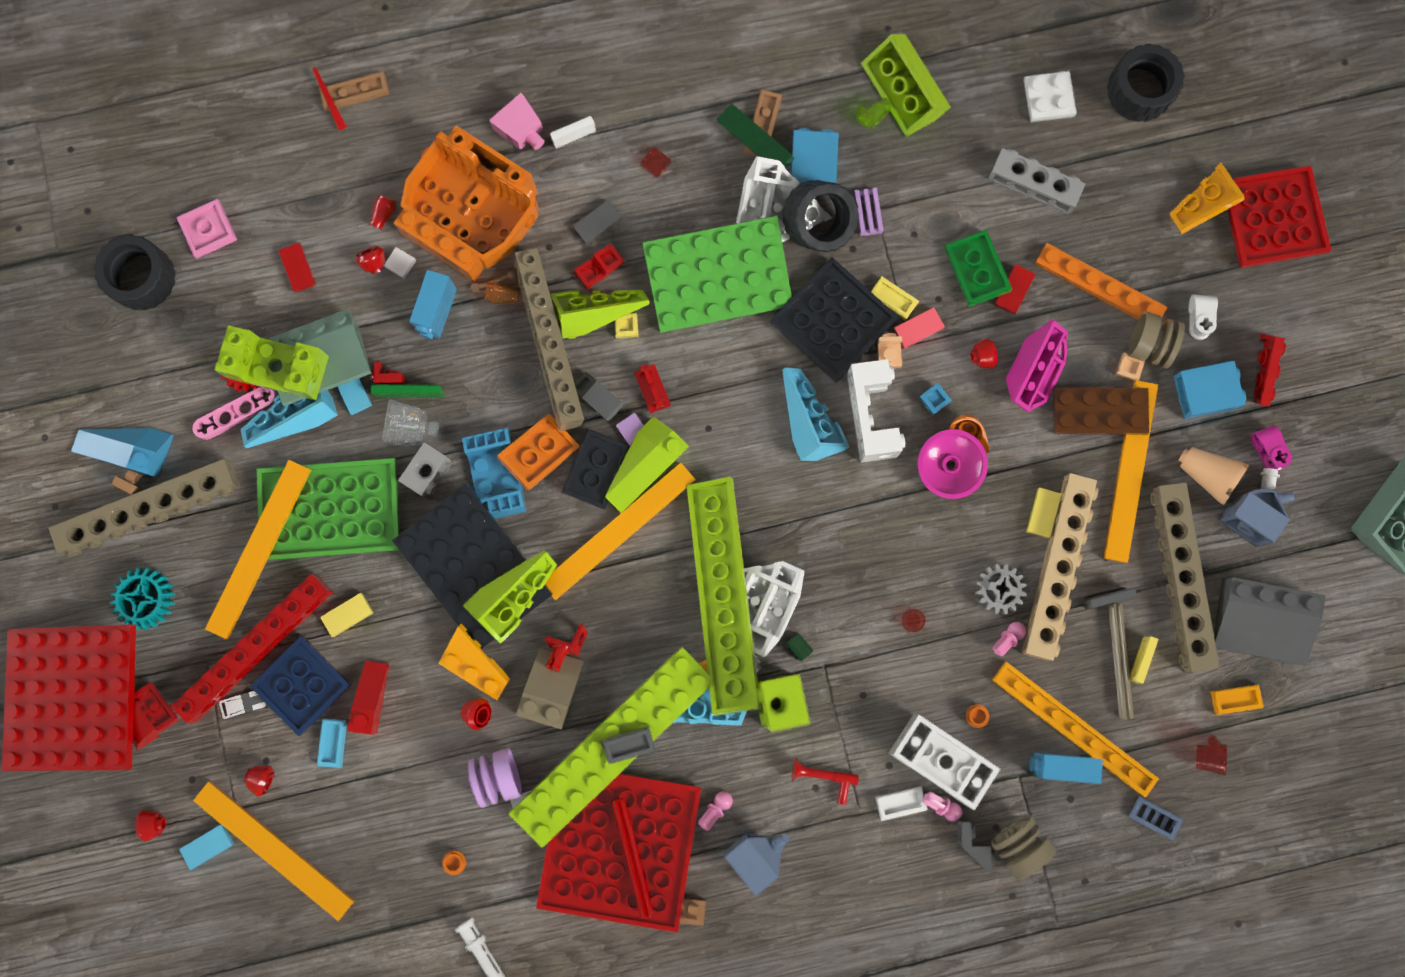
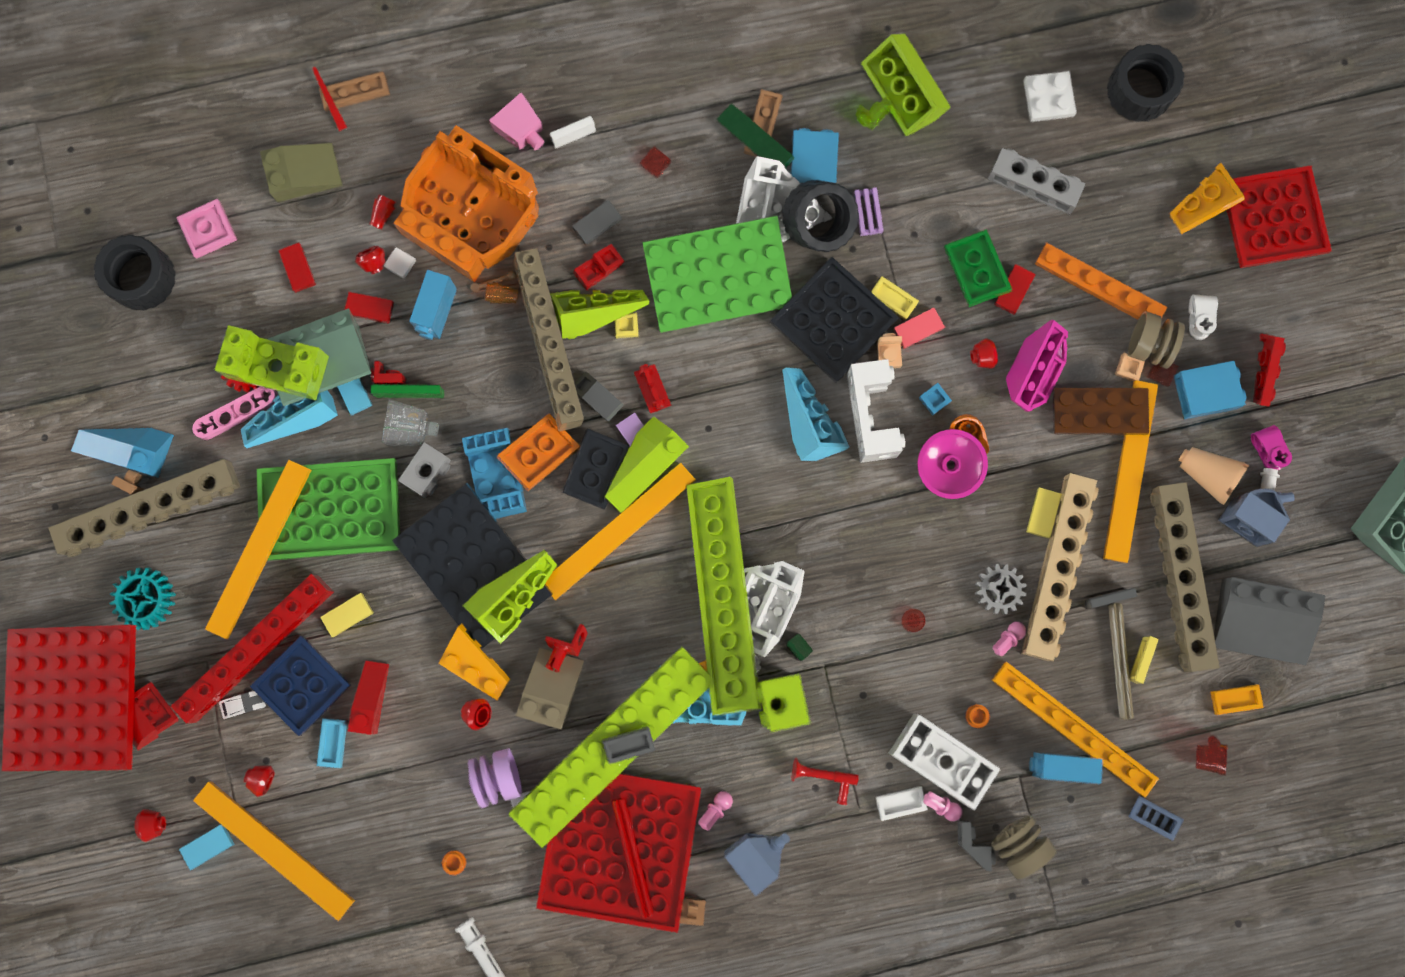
none -> olive slope [260,143,343,202]
none -> red tile [345,292,394,324]
none -> clear red tile [1147,362,1179,387]

